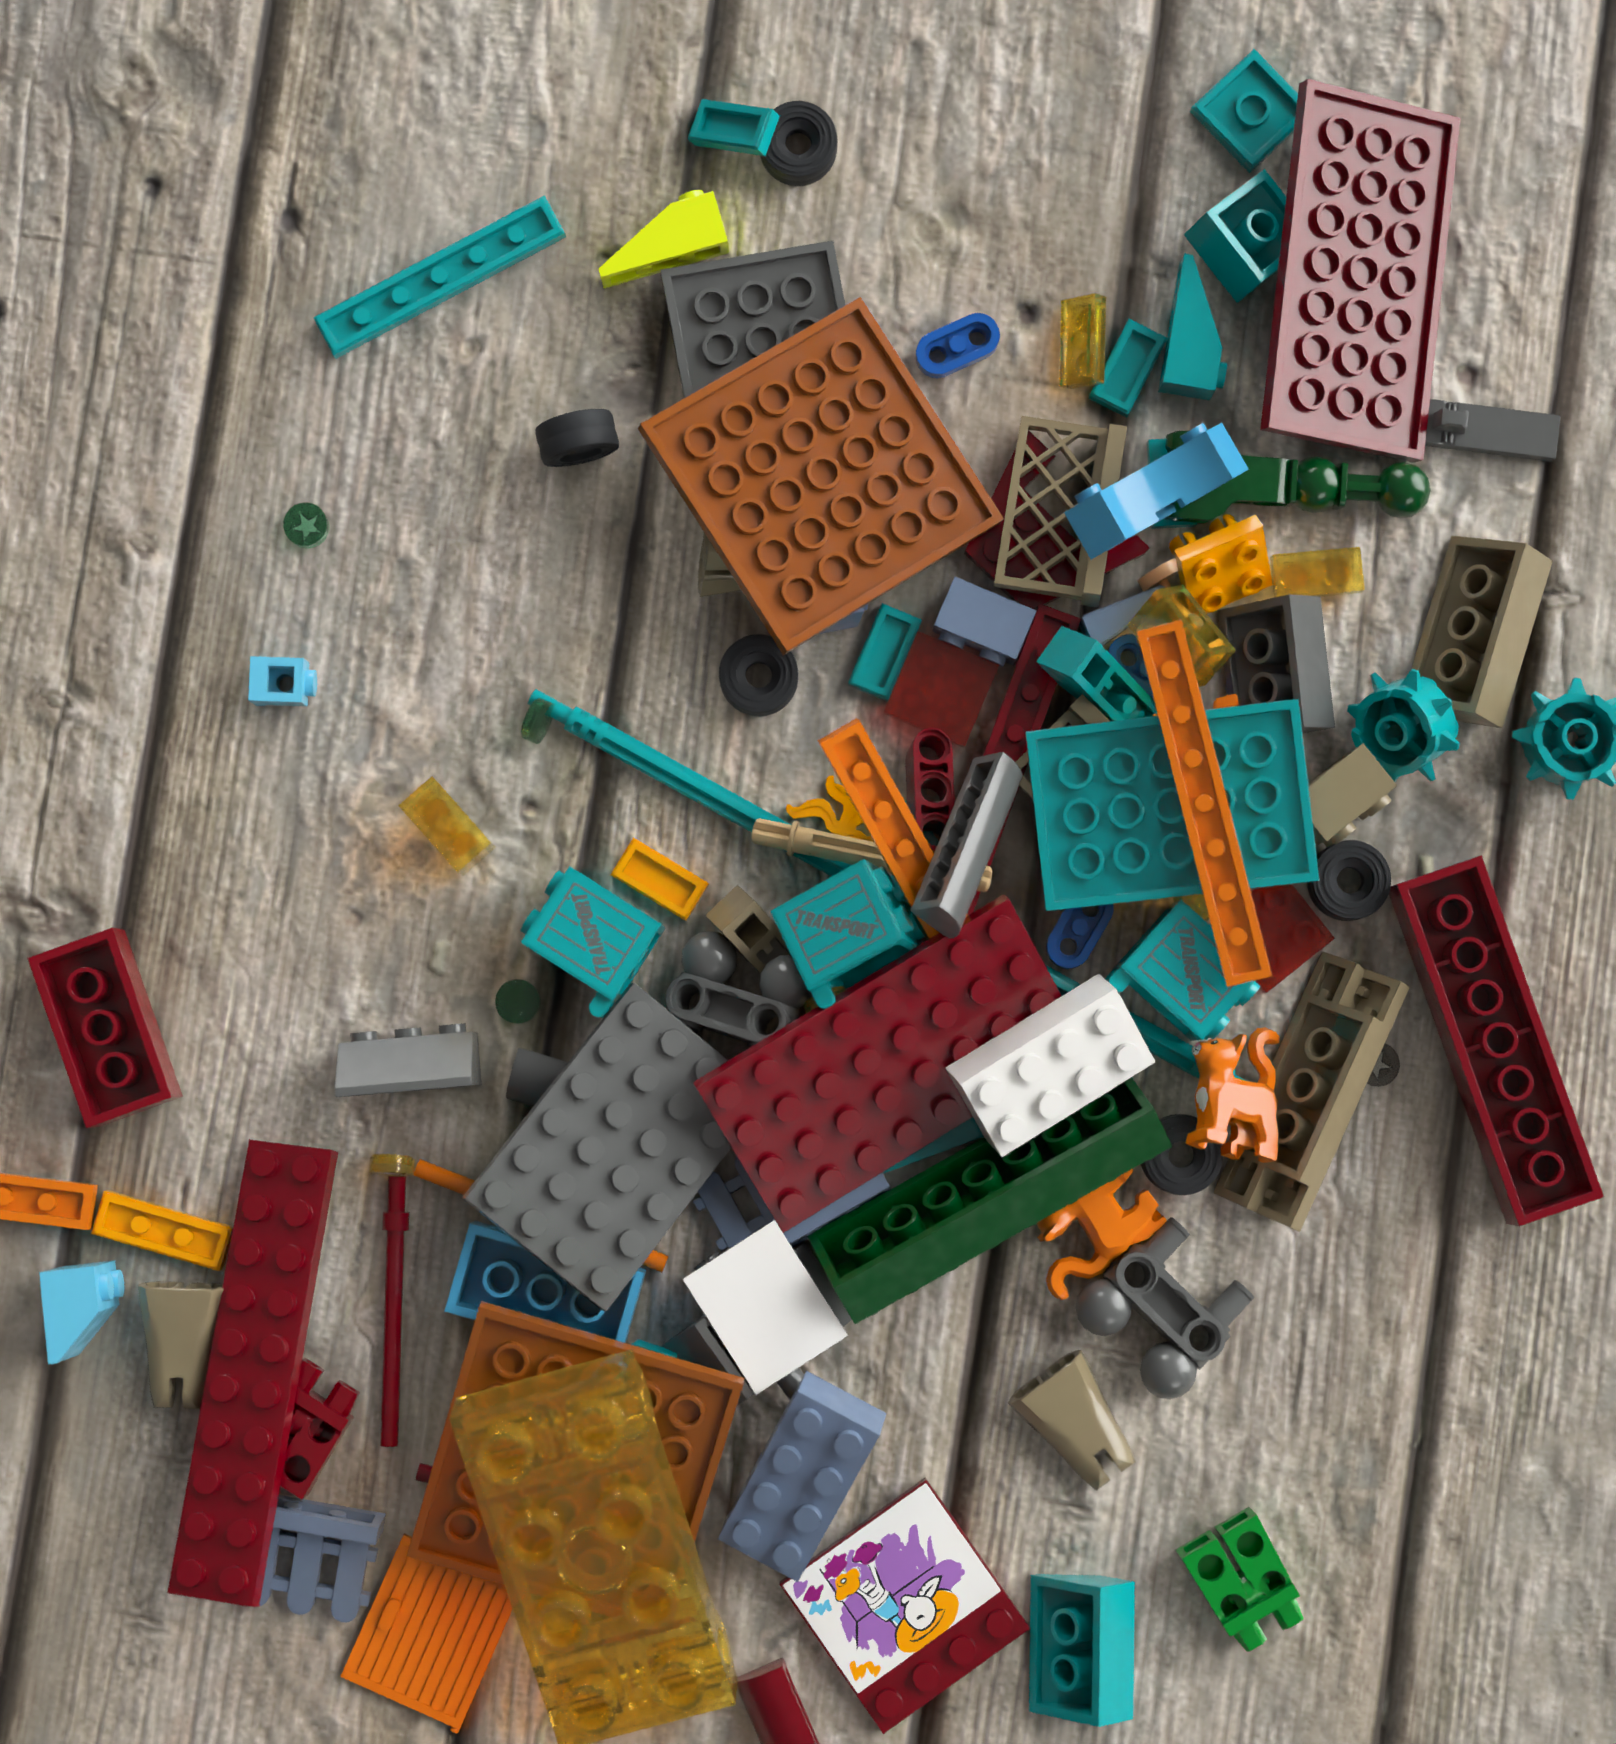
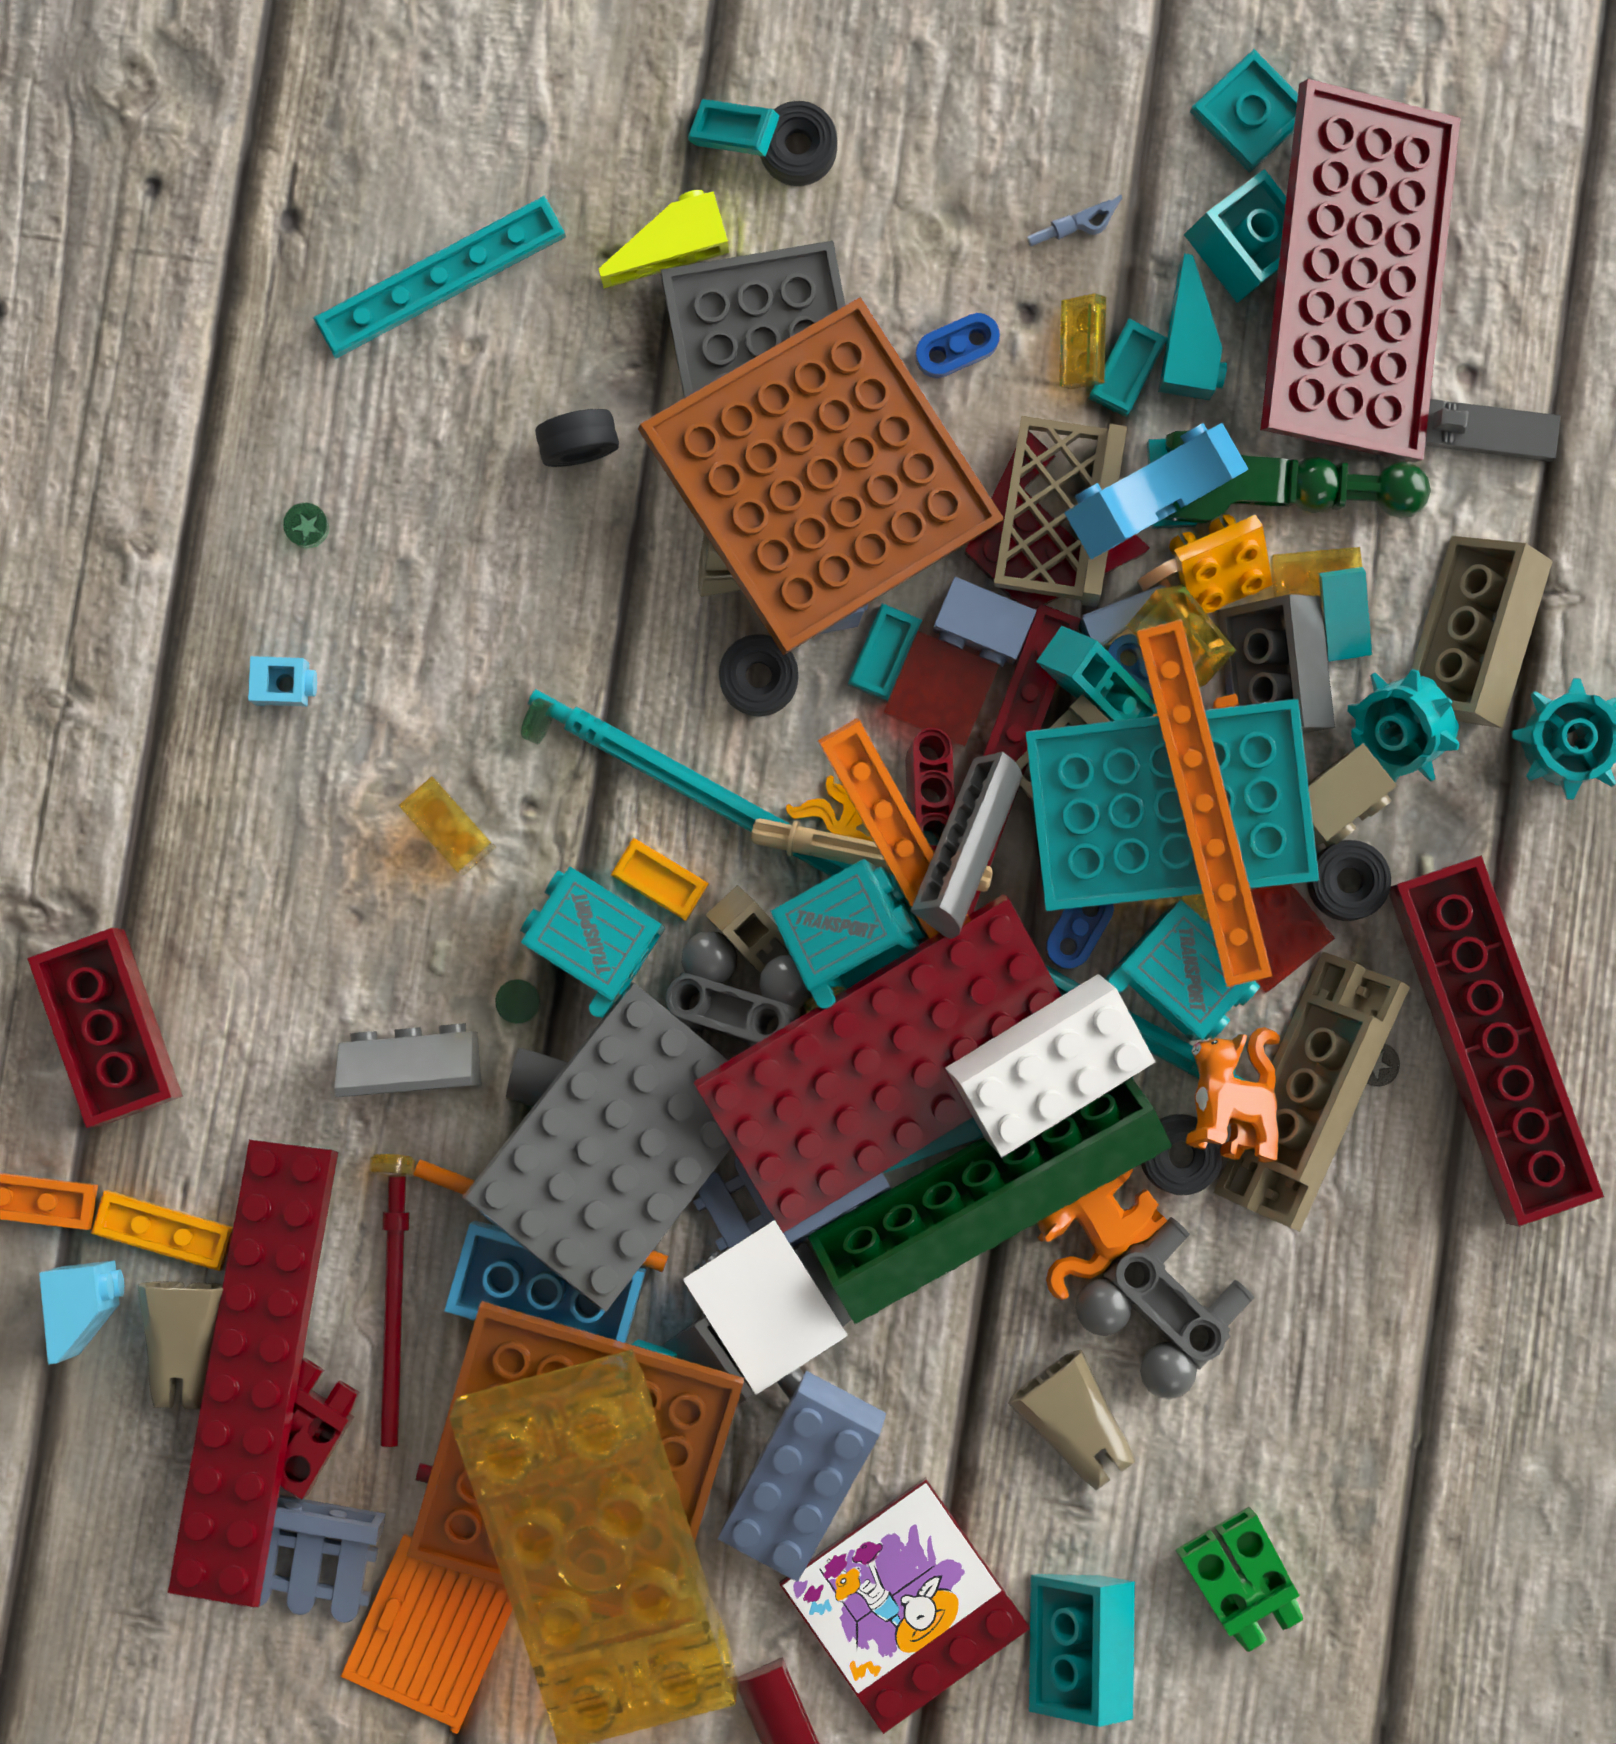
none -> sand blue hand [1027,195,1123,246]
none -> teal tile [1318,567,1372,662]

